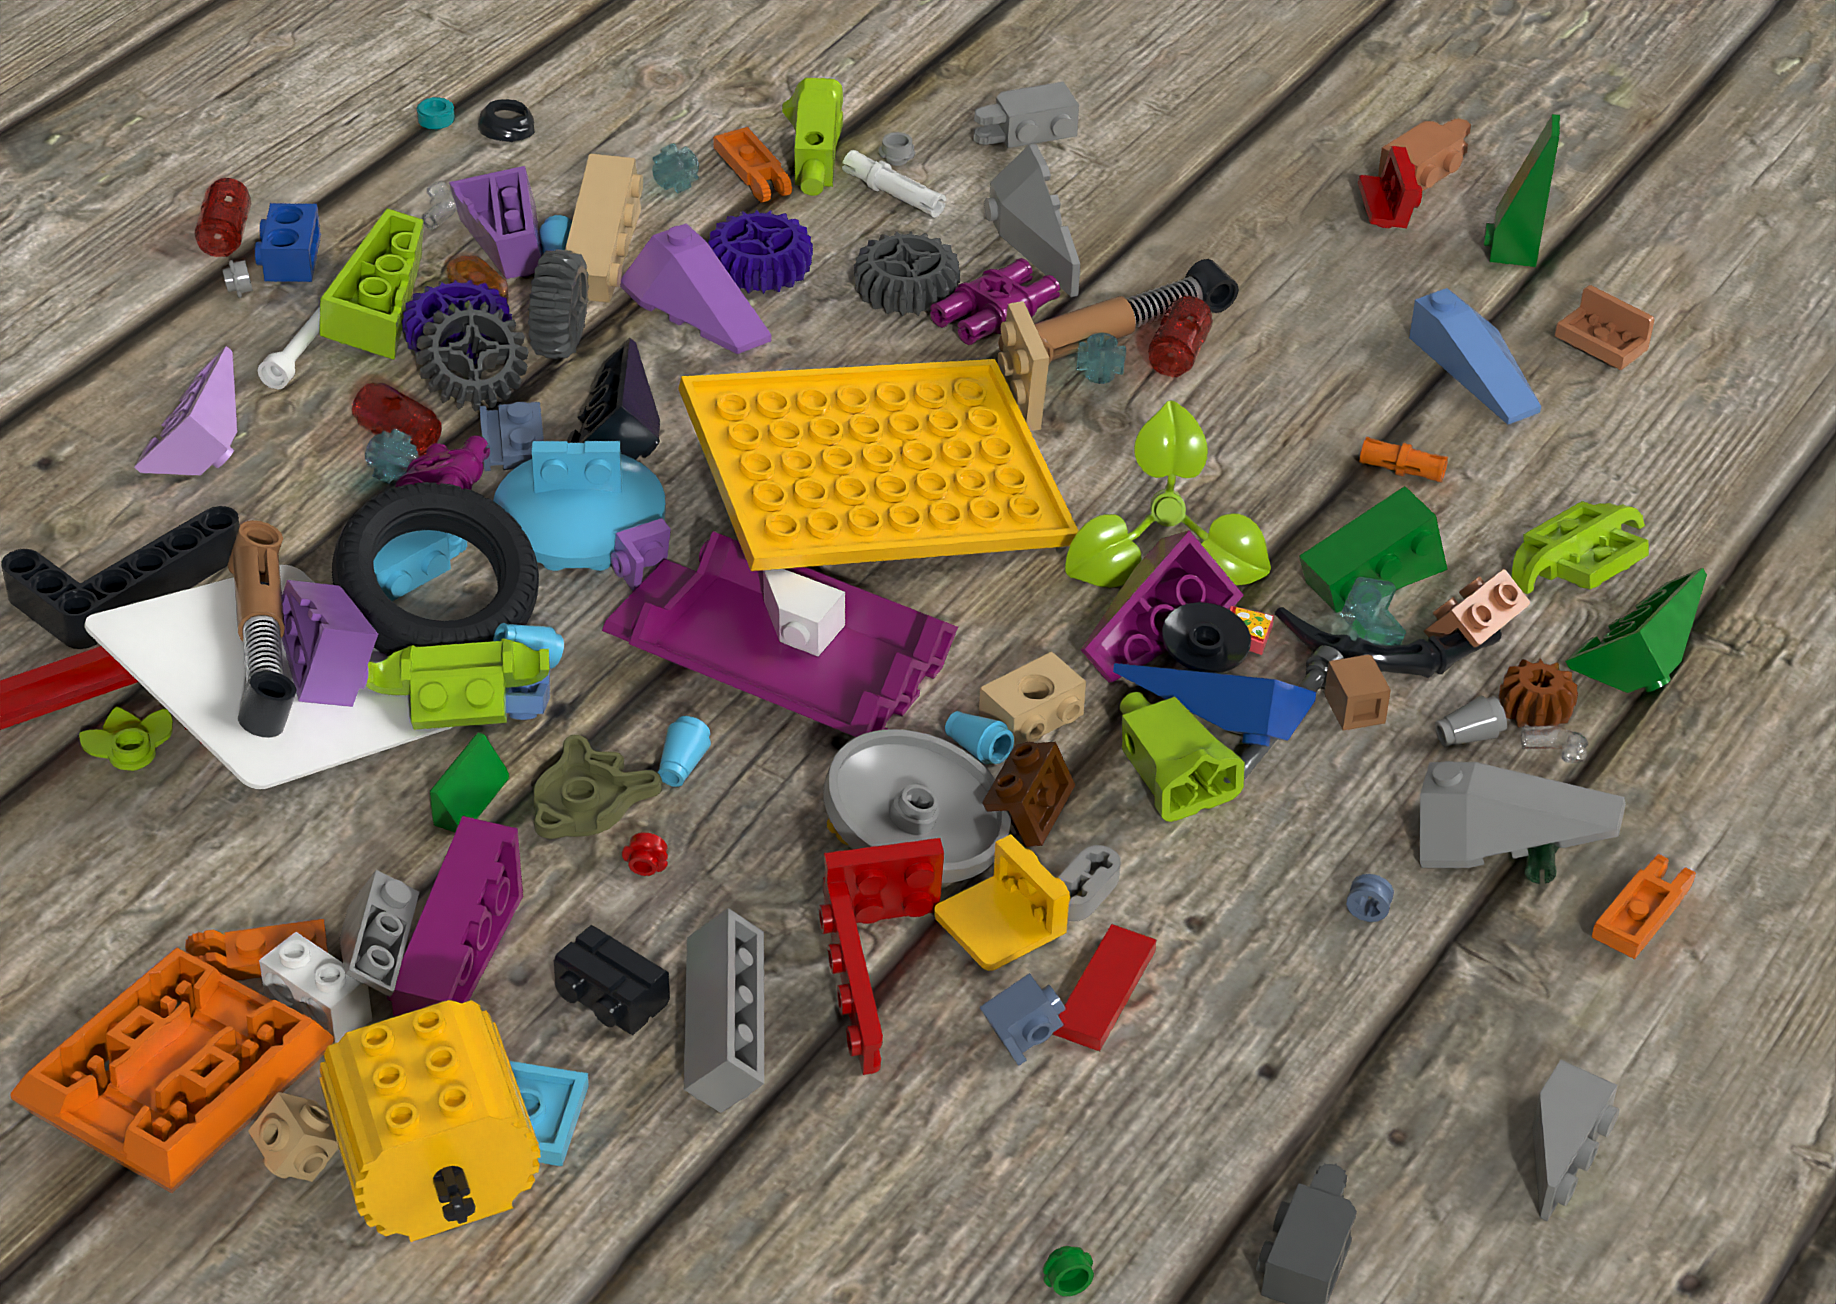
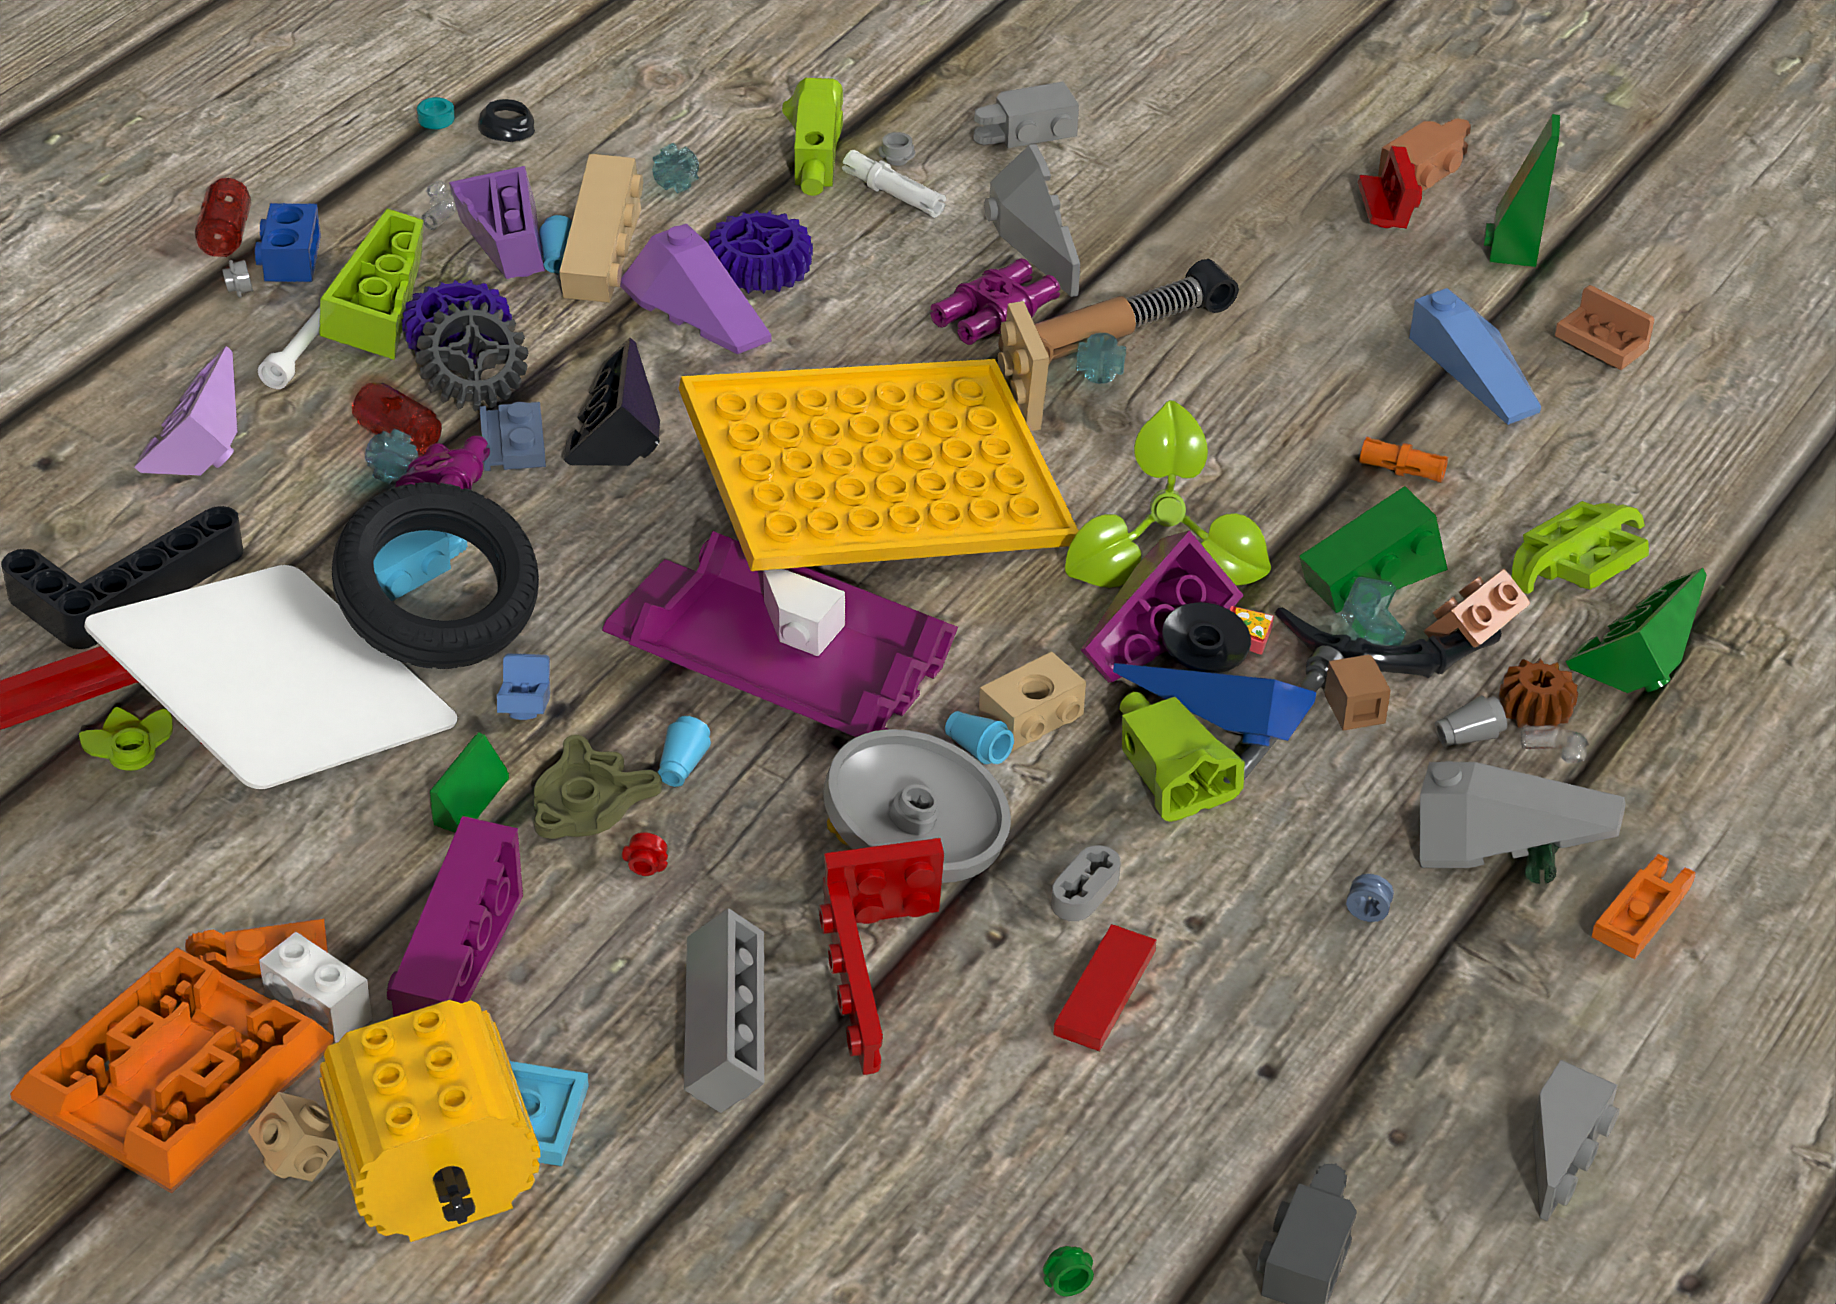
piece [227,520,297,738] -> none
medium lavender wedge [282,580,378,707] -> none
light grey slope [339,870,419,997] -> none
lime plate [366,639,550,730] -> none
clear orange plate [447,256,509,303] -> none
medium azure bracket [493,441,666,571] -> none
medium azure cone [493,623,564,669] -> none
dark grey gear [528,249,589,359] -> none
black brick [553,925,670,1035] -> none
medium lavender bracket [611,518,671,591] -> none
orange hinge [713,127,793,203] -> none
dark grey gear [854,231,960,316] -> none
yellow bracket [934,834,1070,971] -> none
sand blue brick [980,973,1066,1066] -> none
reddish brown bracket [982,742,1075,847] -> none
clear red piece [1148,296,1213,377] -> none

